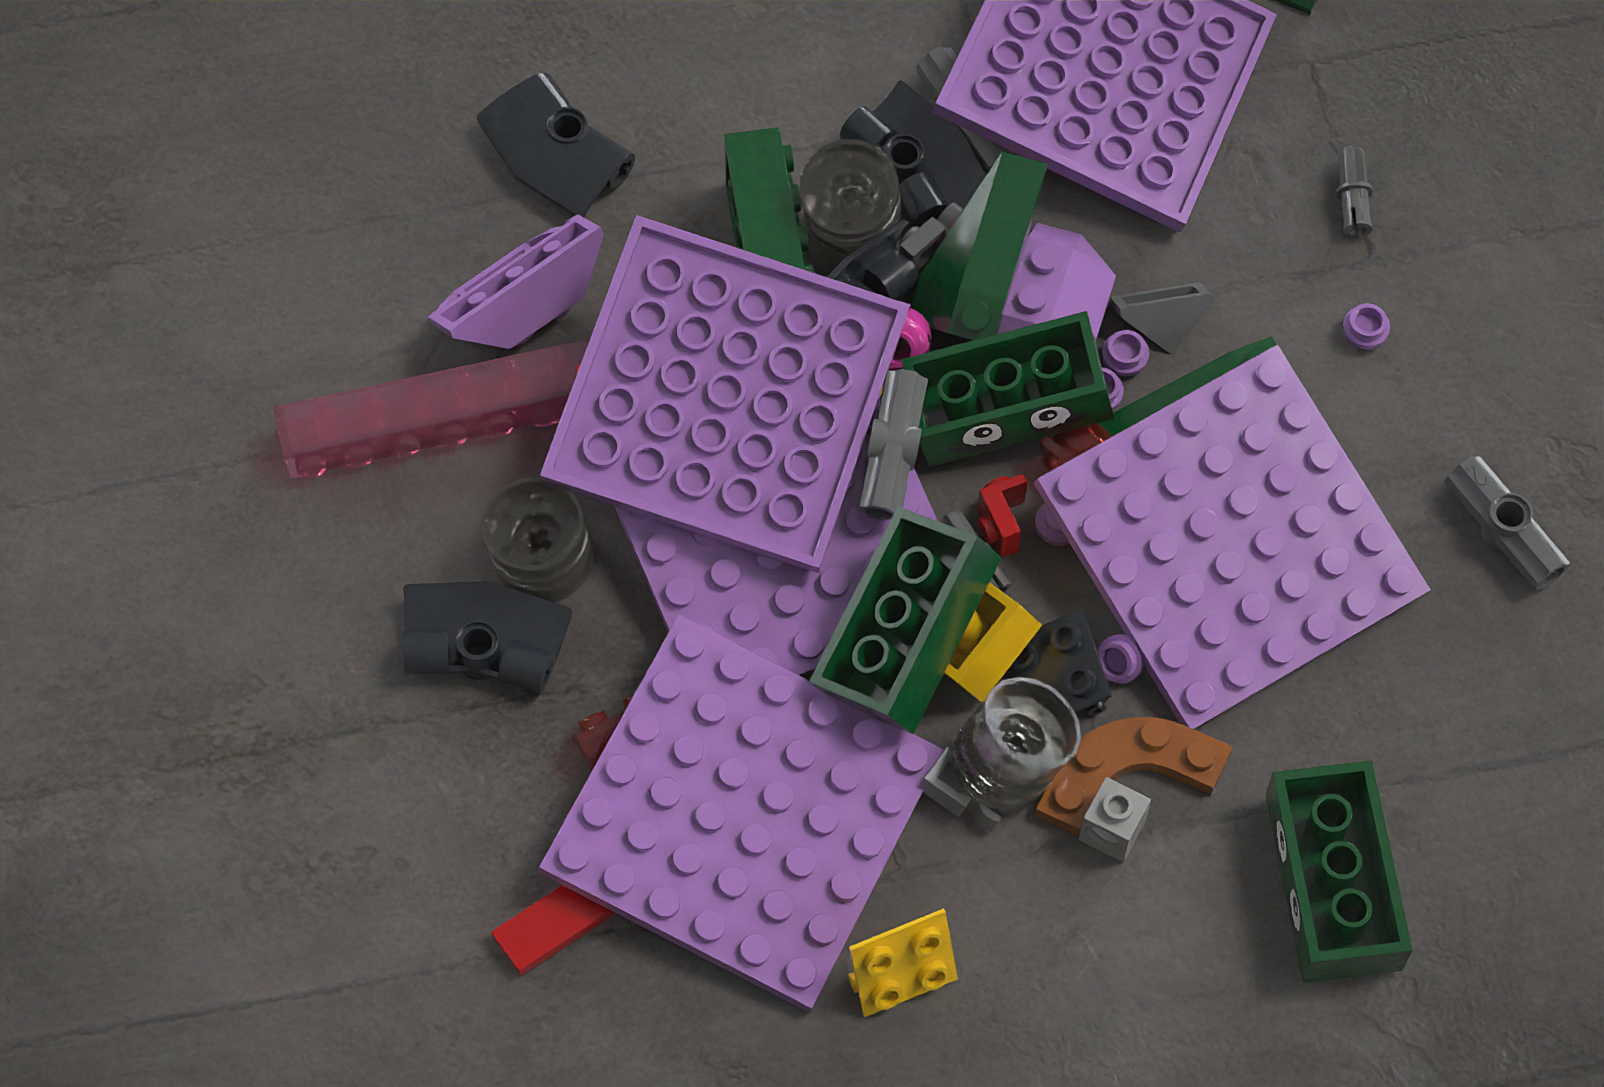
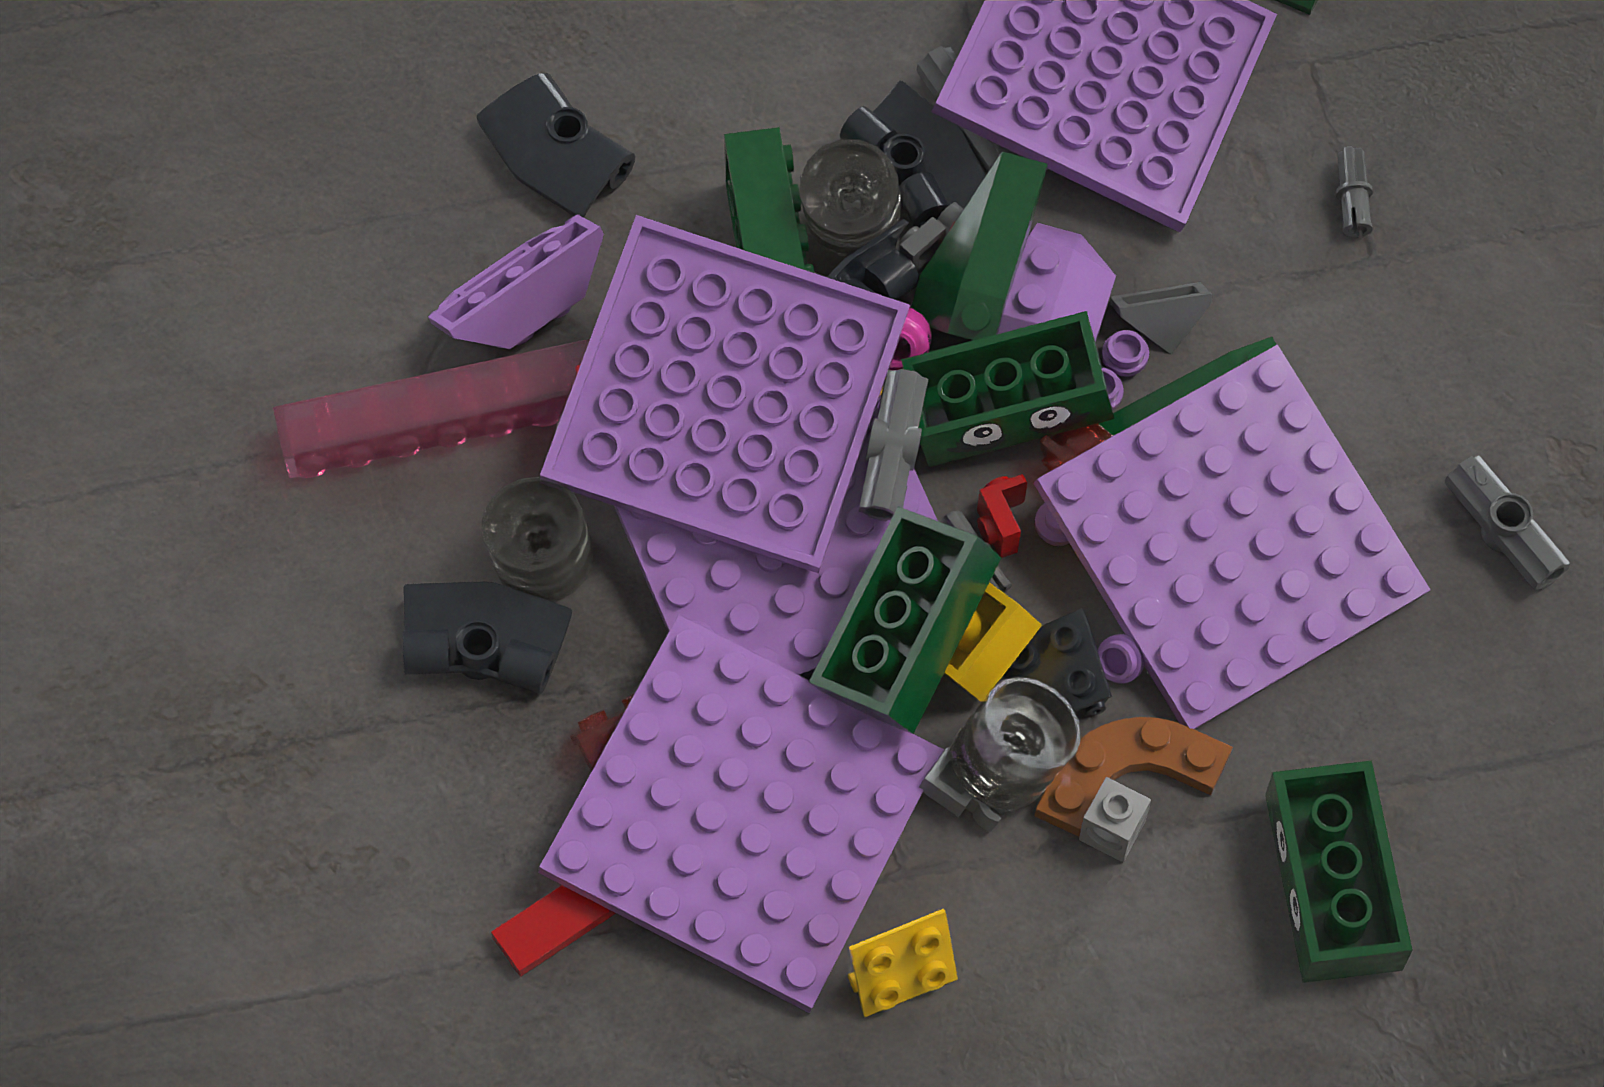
medium lavender plate [1342,303,1390,349] -> none

